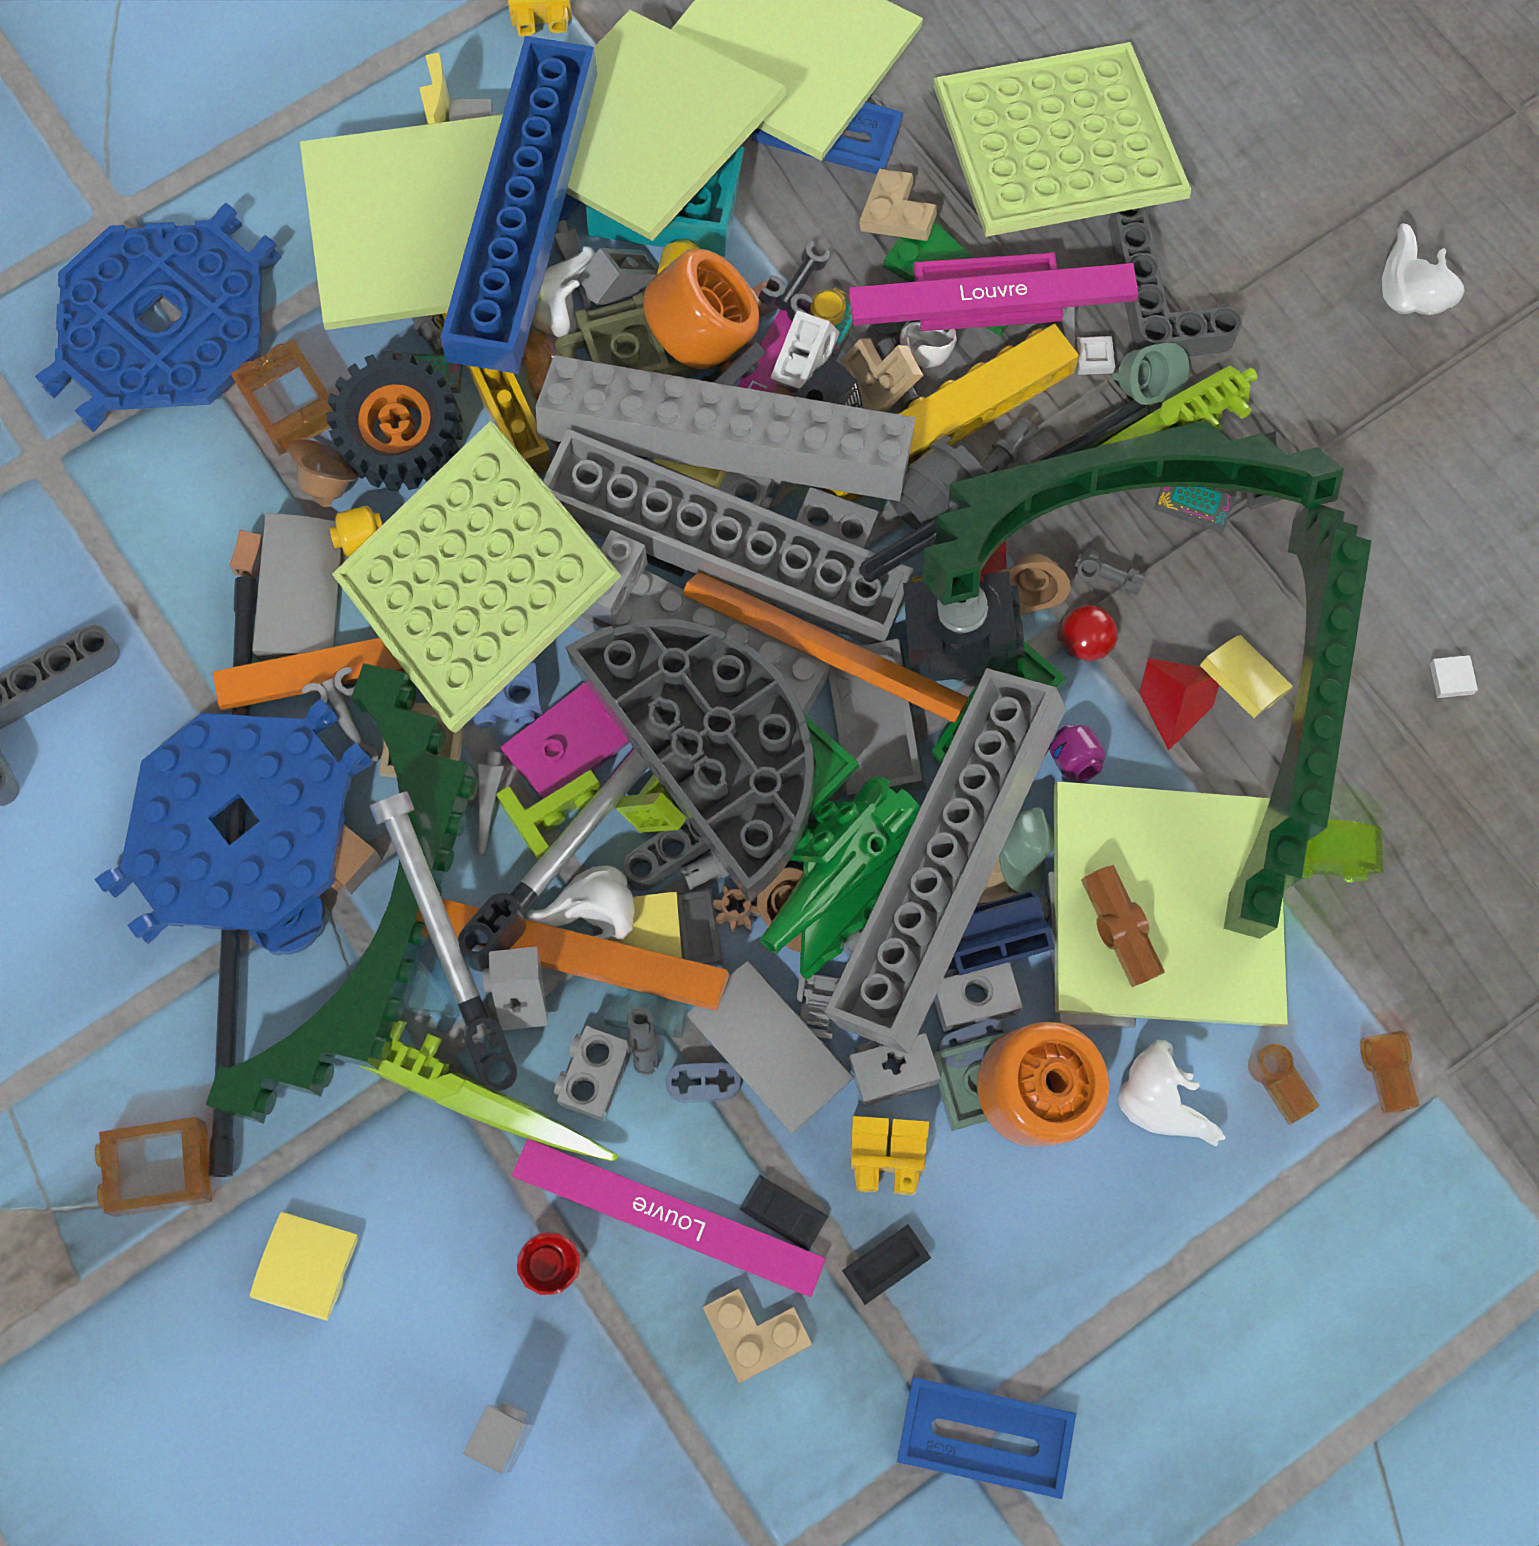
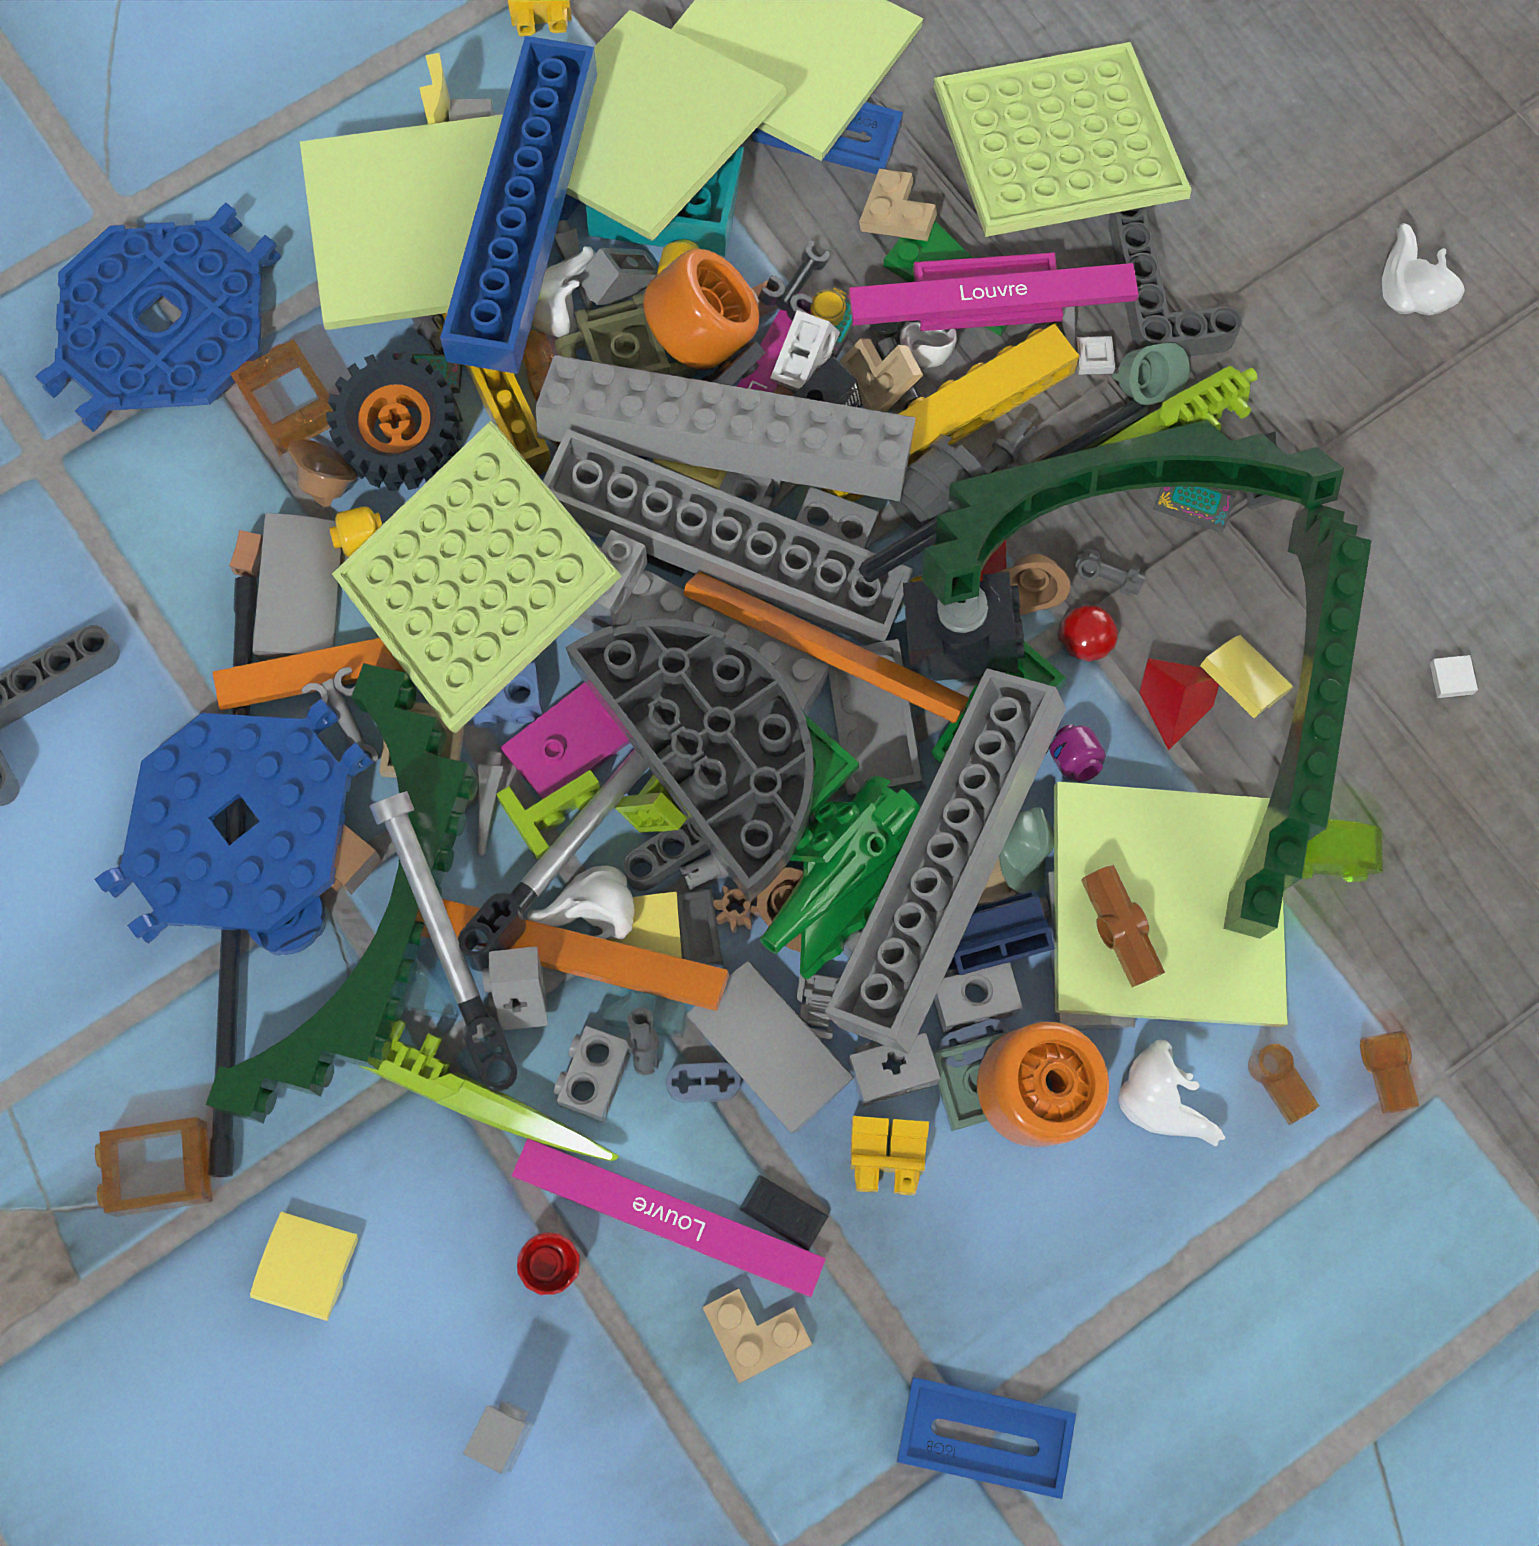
black tile [842,1224,931,1305] -> none

